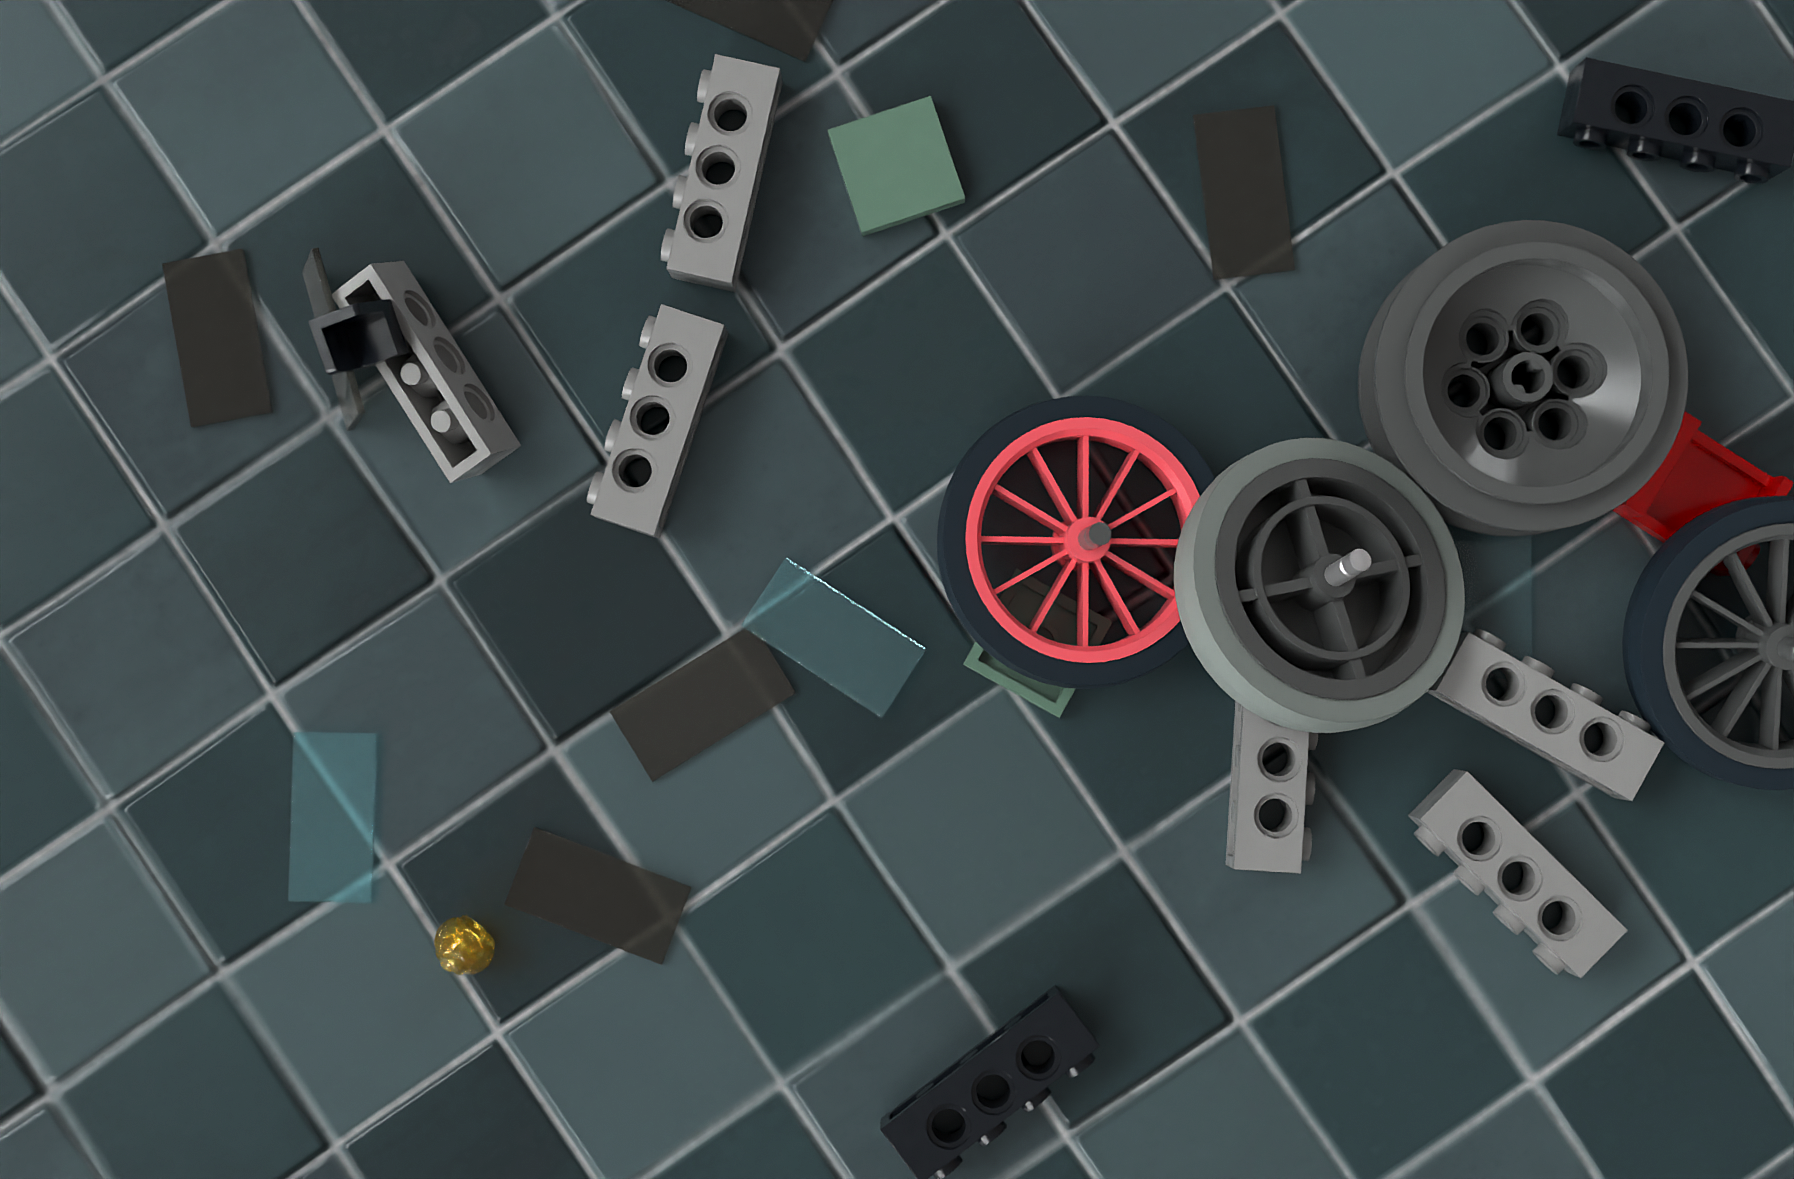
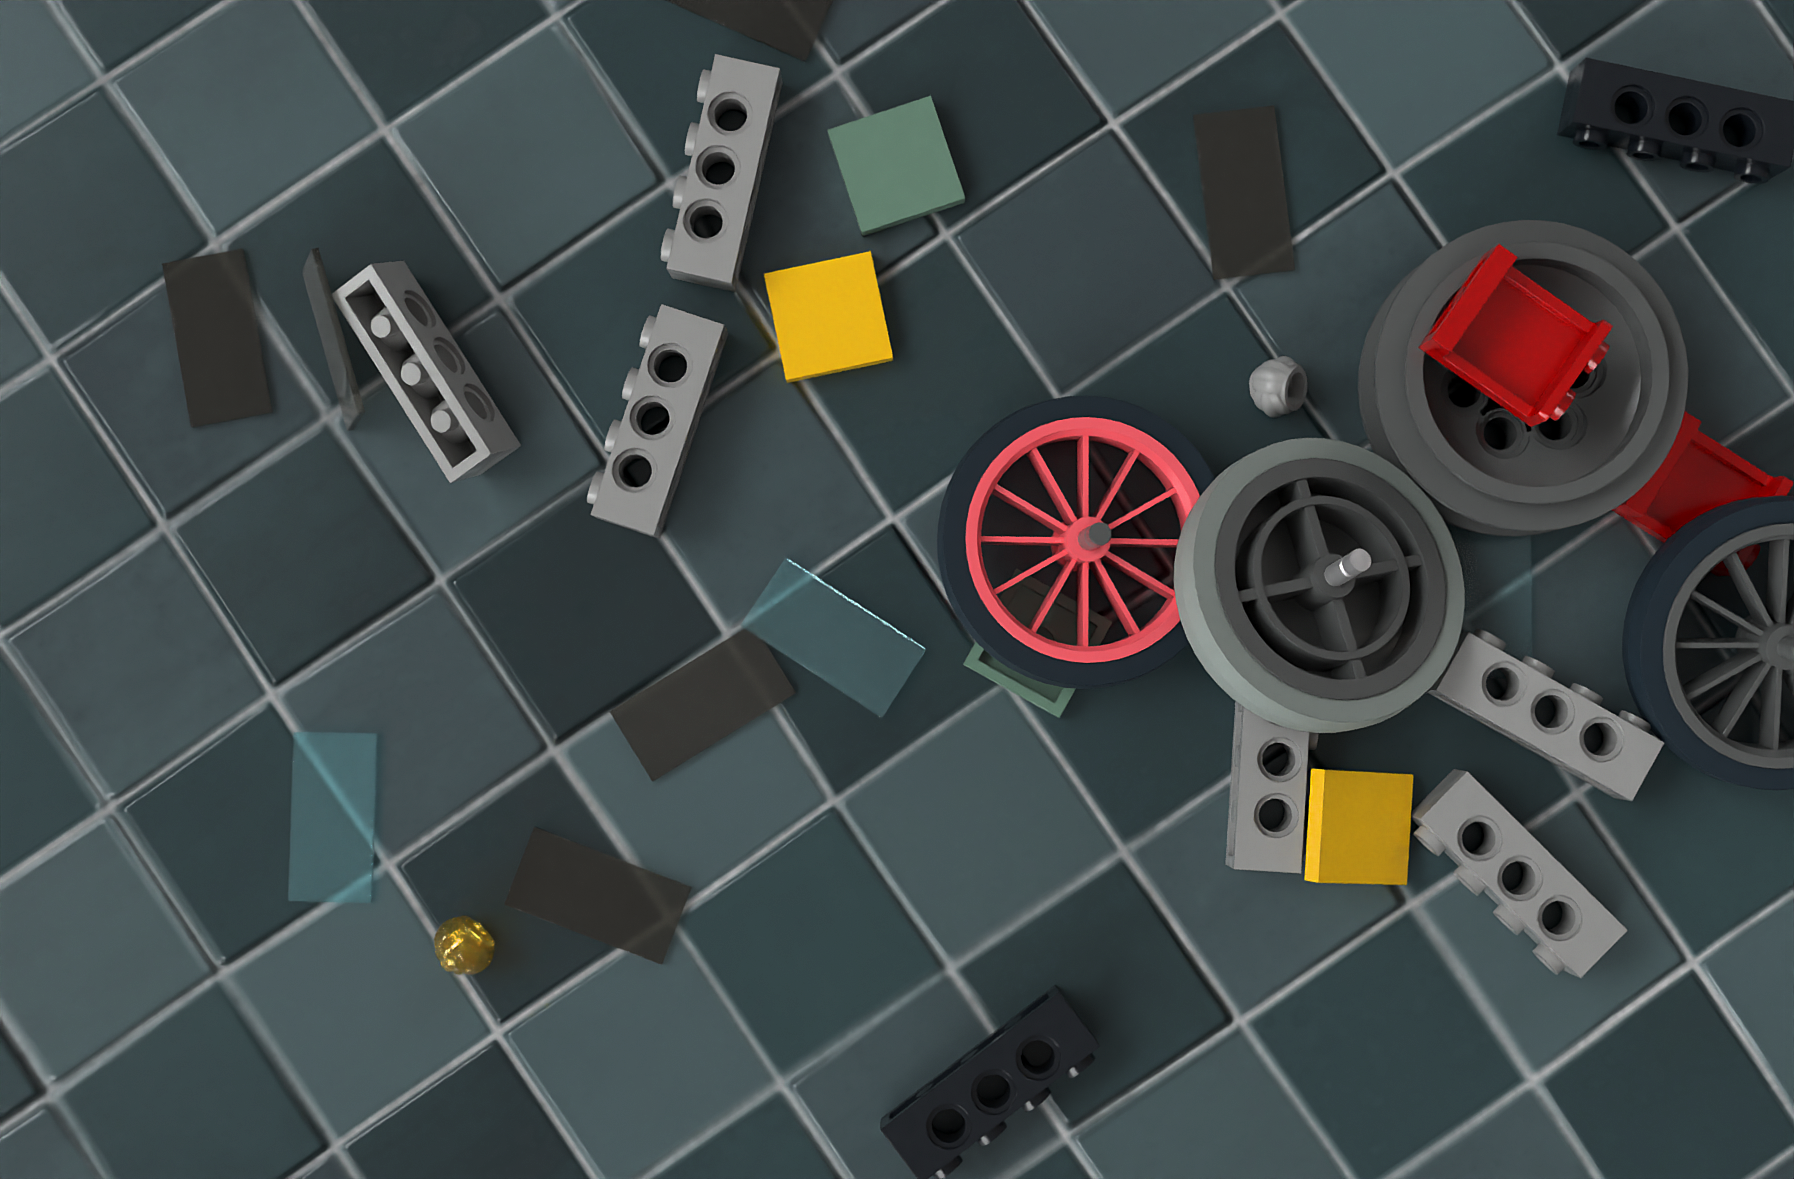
black panel [308,299,409,375] -> none
none -> yellow tile [764,251,893,383]
none -> light grey piece [1249,356,1307,418]
none -> yellow tile [1304,768,1413,885]
none -> red panel [1418,244,1613,427]

